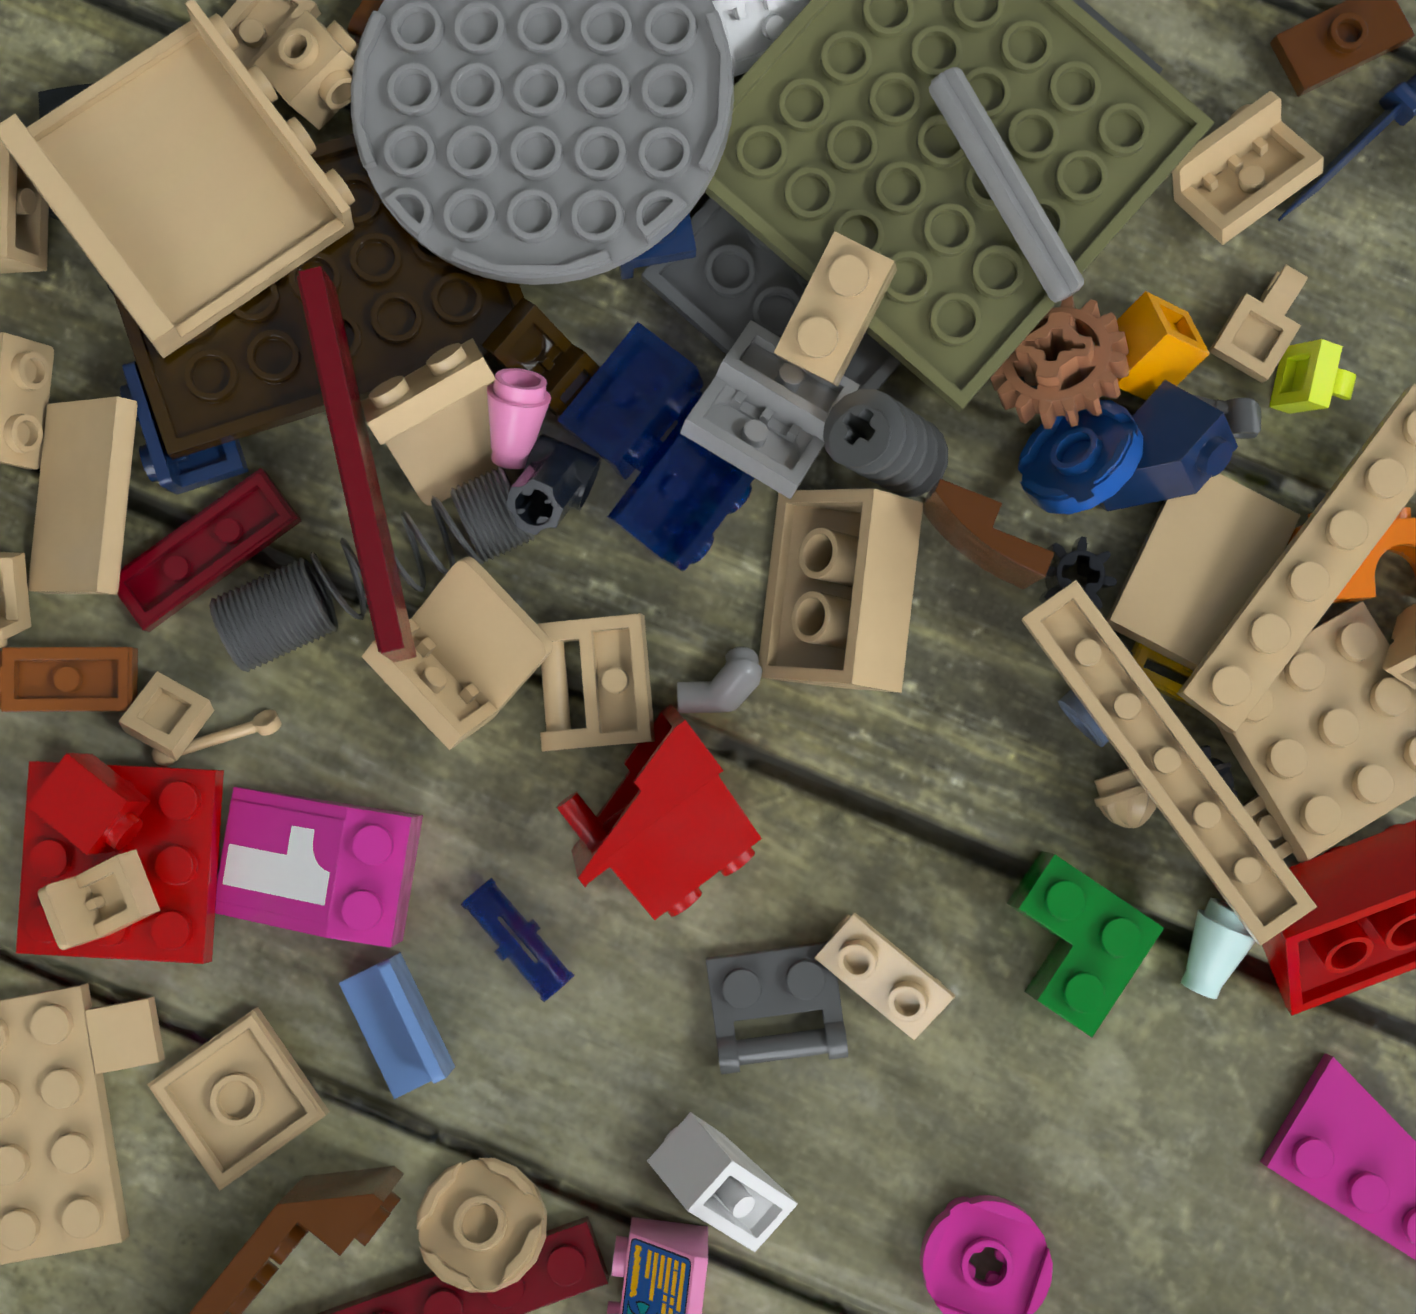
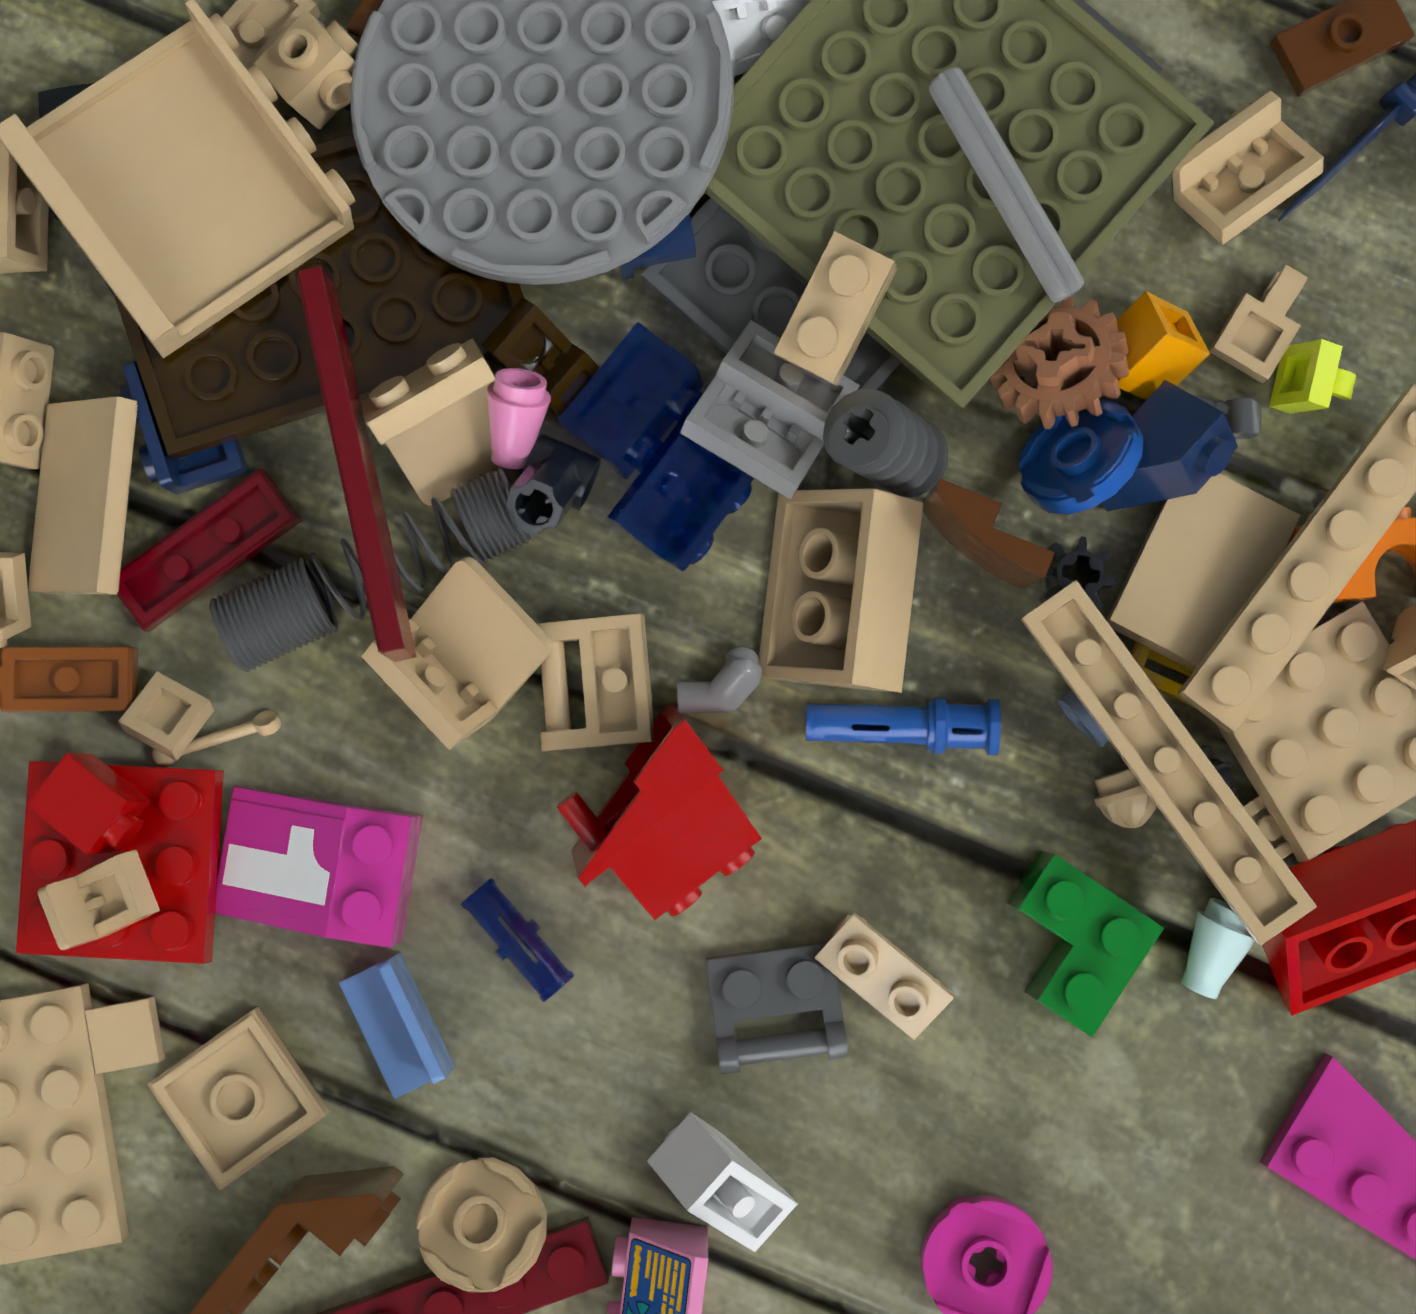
none -> blue pin [806,697,1001,756]

